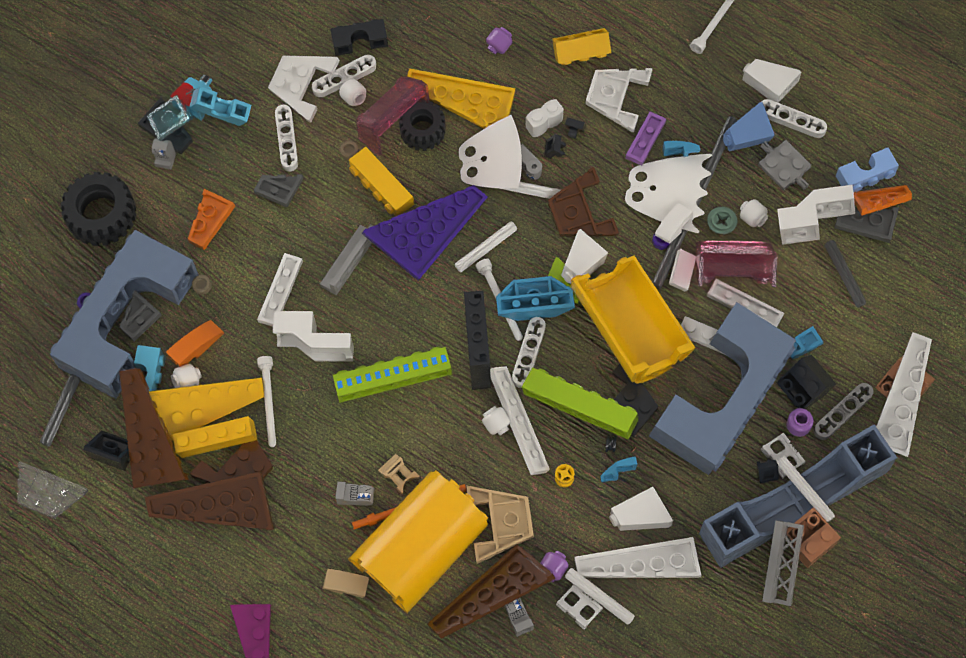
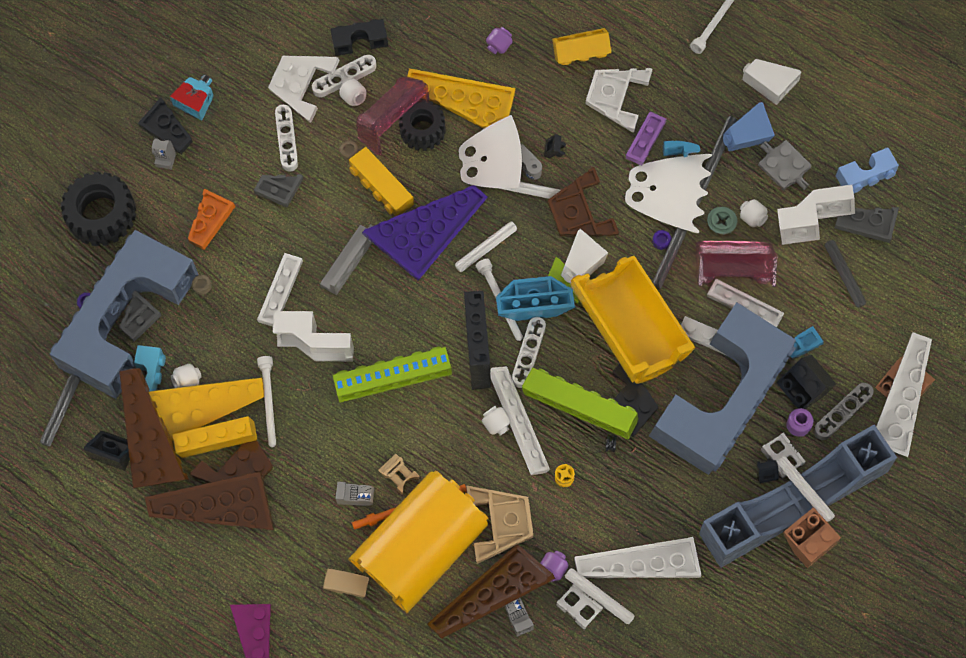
clear wing [17,461,88,519] -> none
clear light blue slope [147,95,194,141] -> none
orange slope [166,320,224,367] -> none
medium azure arch [189,86,251,126] -> none
white brick [526,99,564,137] -> none
black tile [565,117,586,139] -> none
dark azure slope [600,456,637,482] -> none
white slope [609,487,673,531] -> none
white slope [655,203,693,244] -> none
white tile [669,249,697,292] -> none
white beam [761,99,827,138] -> none
light grey fence [762,521,804,606] -> none
orange wing [854,185,912,216] -> none

